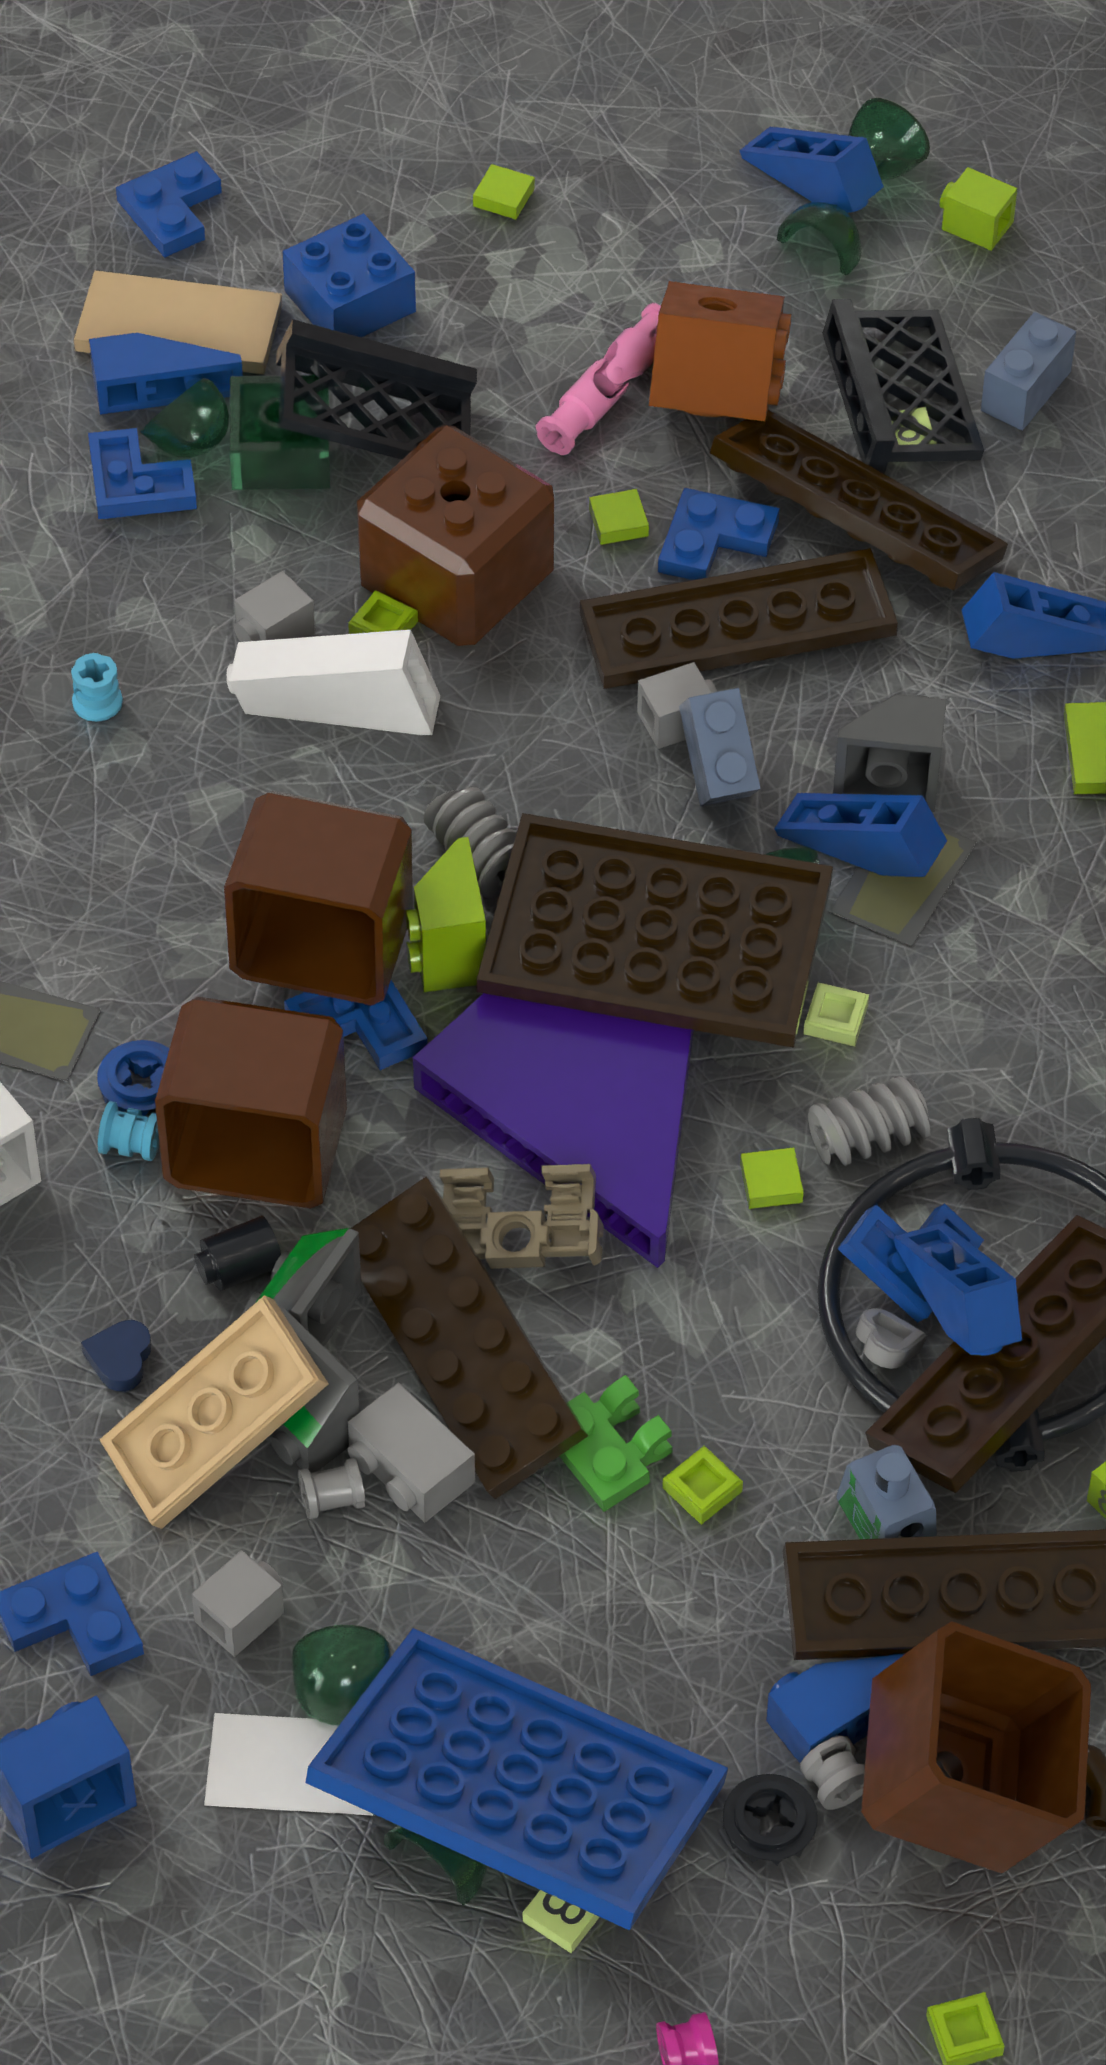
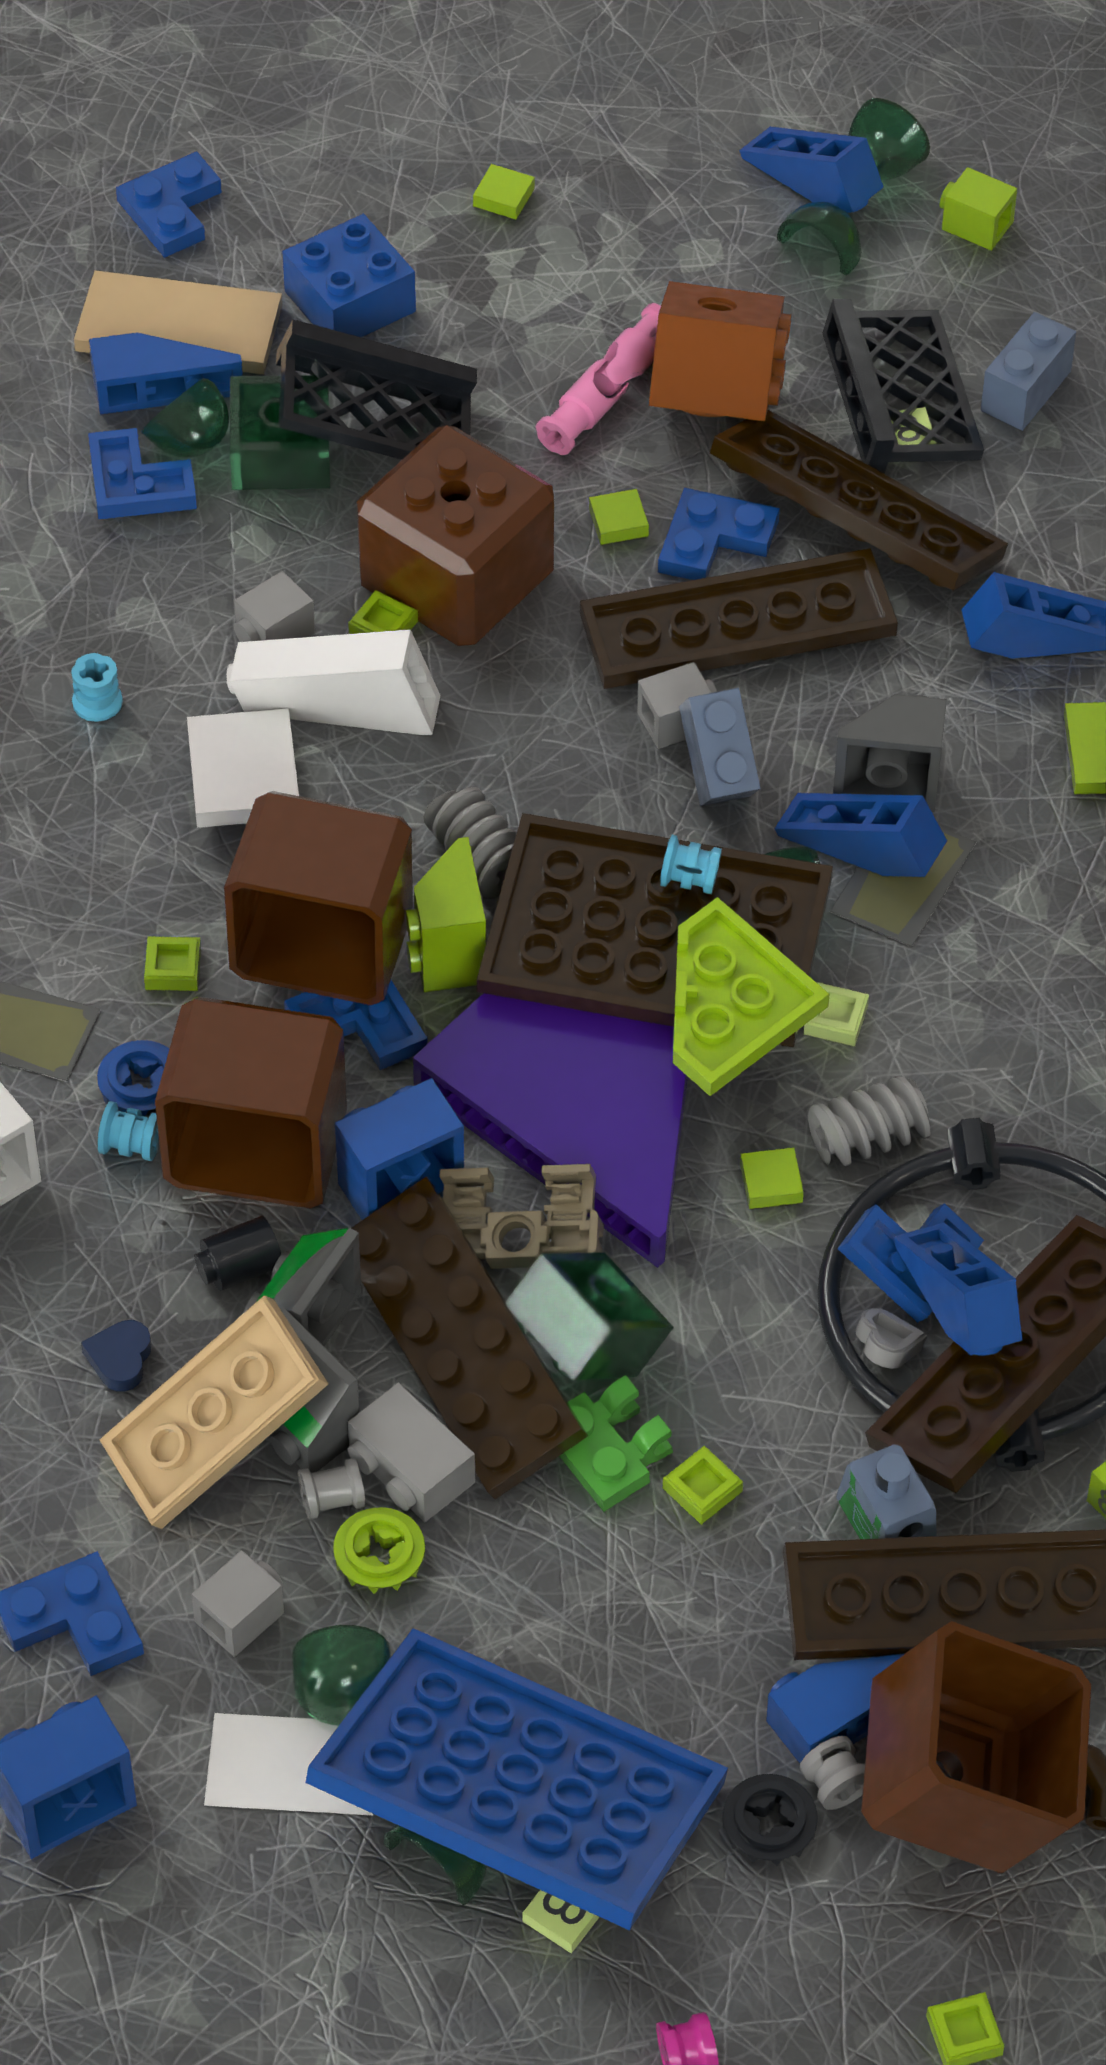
none -> lime tile [144,936,201,991]
none -> white tile [187,708,299,828]
none -> lime gear [333,1507,425,1594]
none -> blue brick [335,1078,464,1220]
none -> clear green brick [505,1252,674,1380]
none -> medium azure bush [660,835,722,895]
none -> lime plate [673,897,830,1096]

